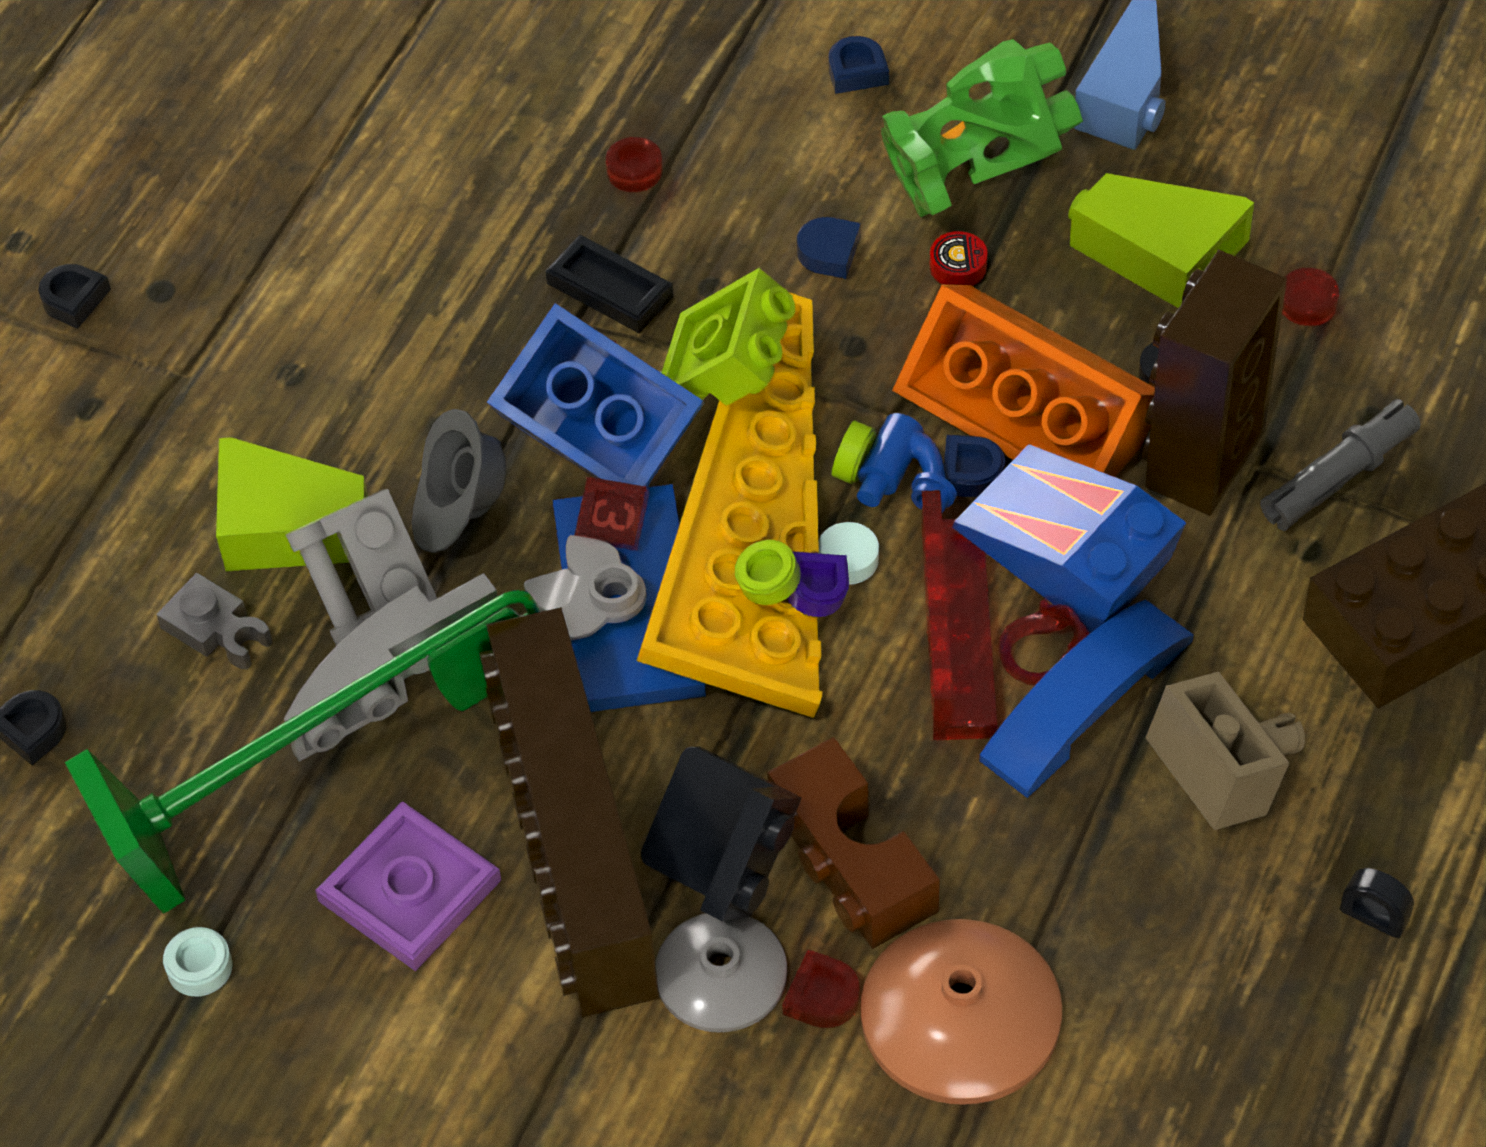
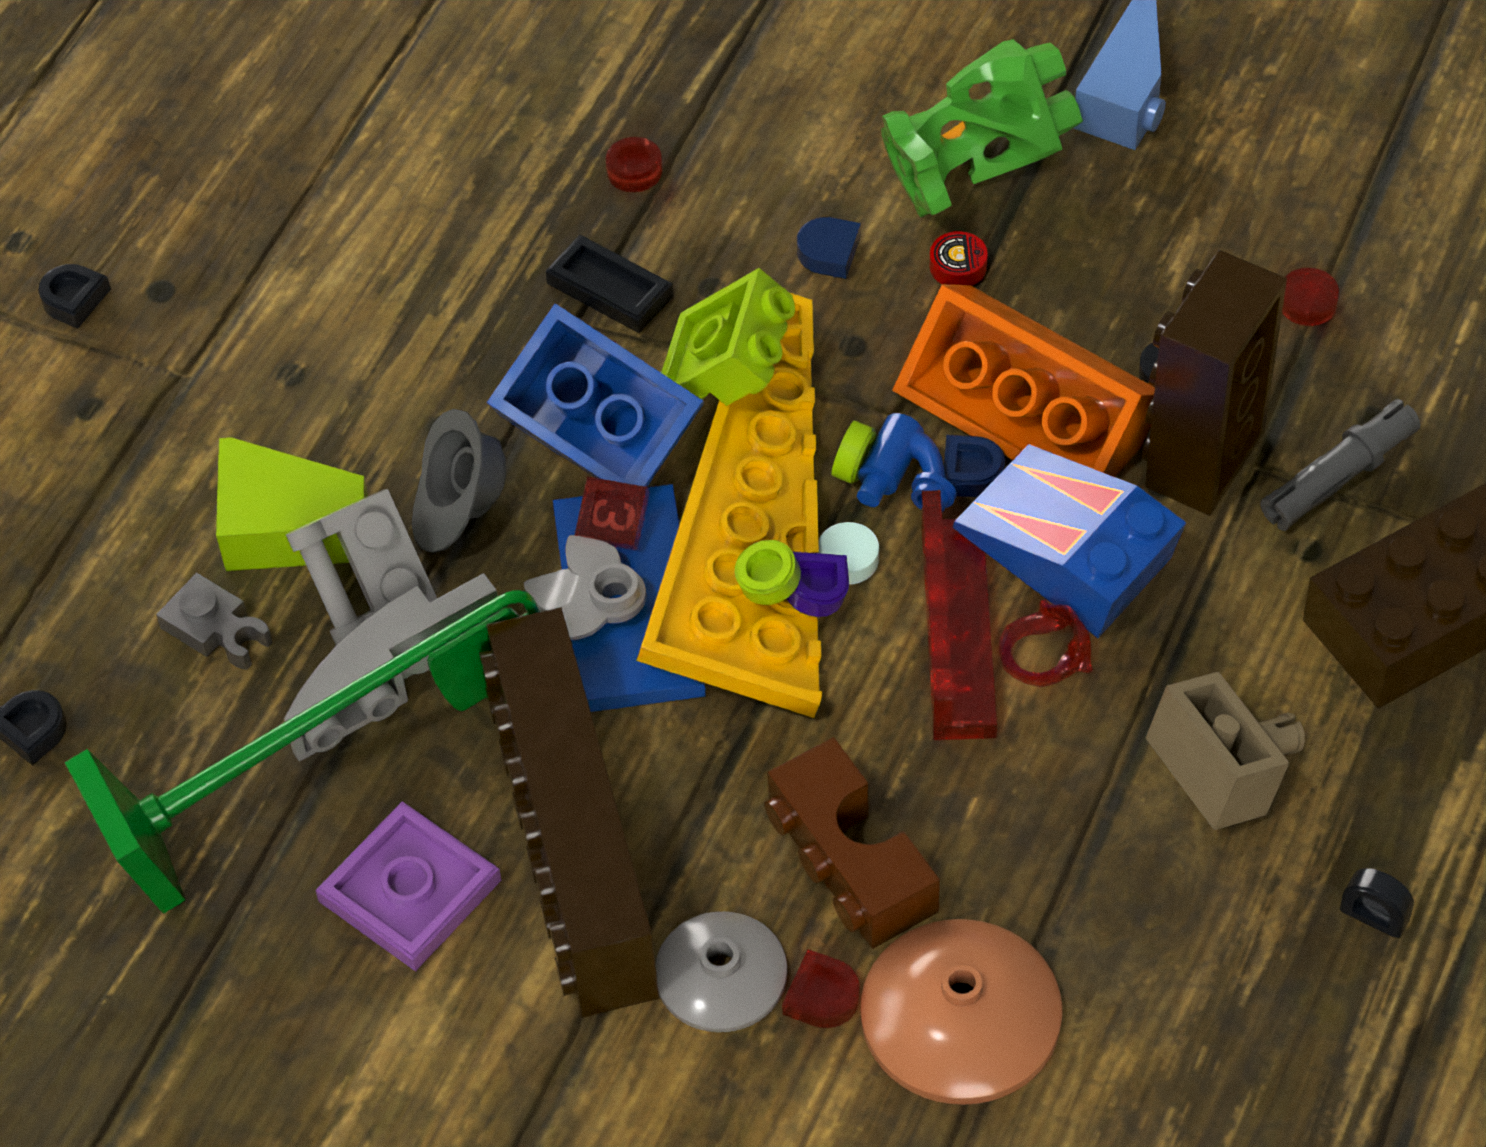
light aqua tile [163,927,233,996] -> none
black bracket [641,746,802,922] -> none
dark blue tile [829,36,889,94] -> none
blue slope [979,600,1194,798] -> none
lime slope [1068,173,1254,308] -> none

